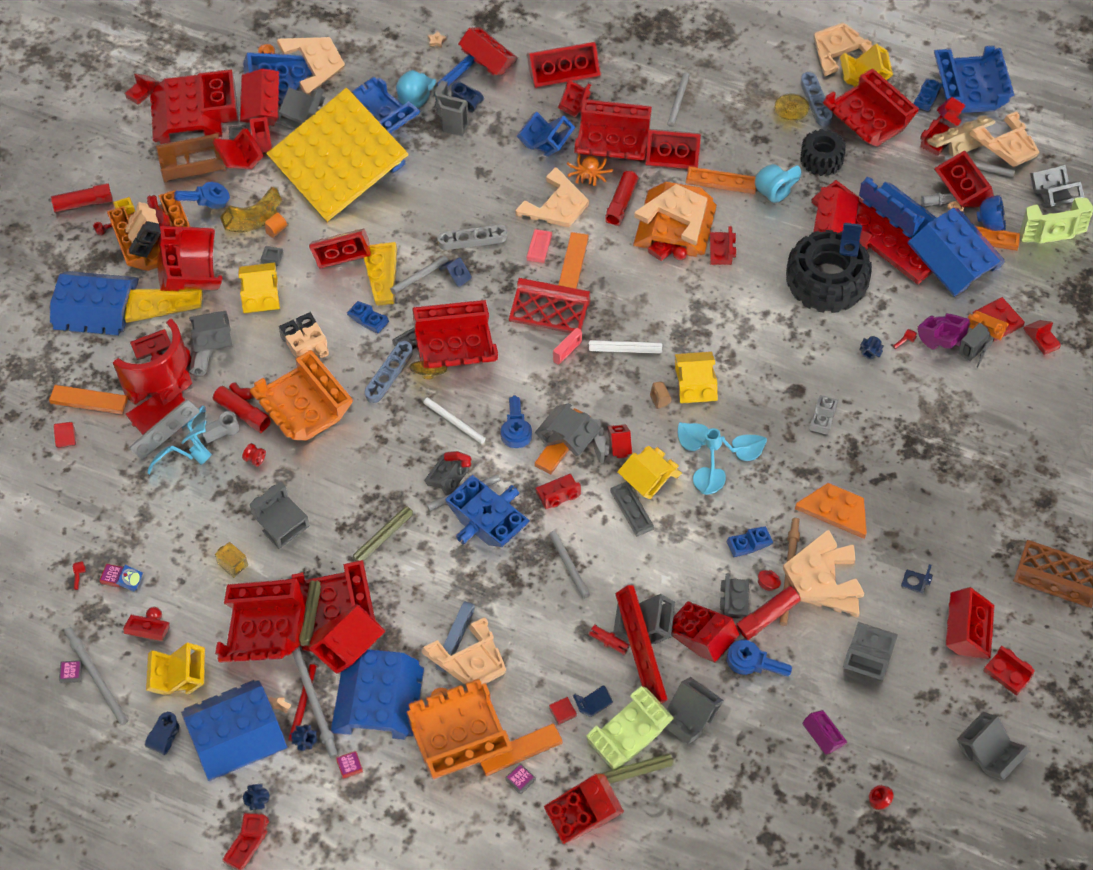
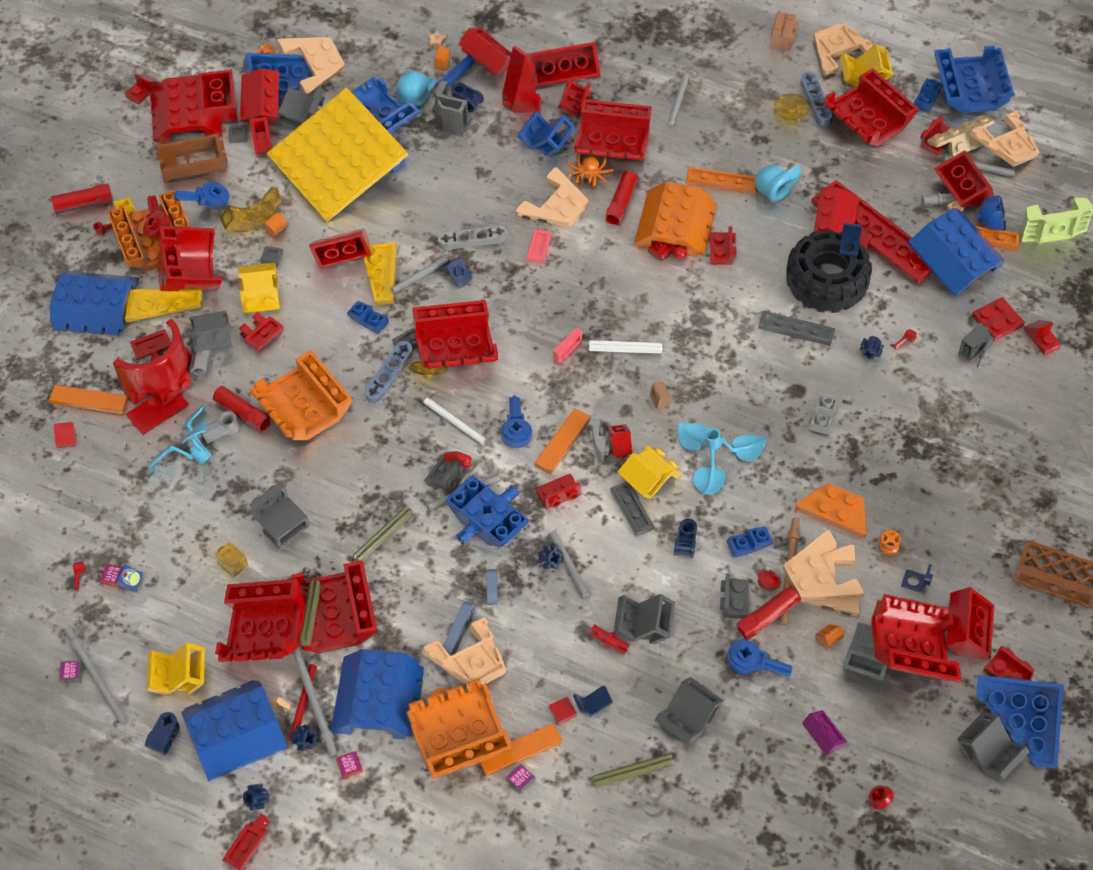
red plate [123,607,170,641] -> none
hips [125,202,161,258] -> none
light grey bracket [130,399,200,459] -> none
red bracket [213,129,264,169] -> none
red arm [229,382,255,400] -> none
red tile [240,813,266,838] -> none
red wheel [242,443,266,467] -> none
light nougat hips [279,312,329,359] -> none
red slope [308,604,385,674] -> none
red fence [509,278,591,333] -> none
dark grey piece [535,403,601,456] -> none
red slope [543,773,624,844] -> none
orange tile [559,232,589,289] -> none
yellowish green plate [586,686,674,770] -> none
red plate [615,585,668,704] -> none
light nougat wing [634,184,707,246] -> none
red slope [646,129,701,169] -> none
red slope [671,601,740,663] -> none
yellow piece [675,352,718,403] -> none
black tyre [800,129,846,176] -> none
blue slope [859,177,937,238] -> none
magenta brick [918,313,969,350] -> none
red slope [936,97,965,127] -> none
orange hinge [968,311,1009,341] -> none
piece [1030,165,1084,207] -> none
none -> red plate [239,312,284,353]
none -> orange brick [434,46,451,70]
none -> sand blue beam [487,569,498,605]
none -> red wedge [502,46,541,113]
none -> dark blue gear [537,545,562,569]
none -> dark blue piece [673,518,697,558]
none -> dark grey tile [758,311,835,346]
none -> nougat brick [770,12,799,50]
none -> orange brick [815,624,844,649]
none -> red slope [871,594,962,683]
none -> orange wheel [879,530,901,555]
none -> blue slope [976,675,1064,769]

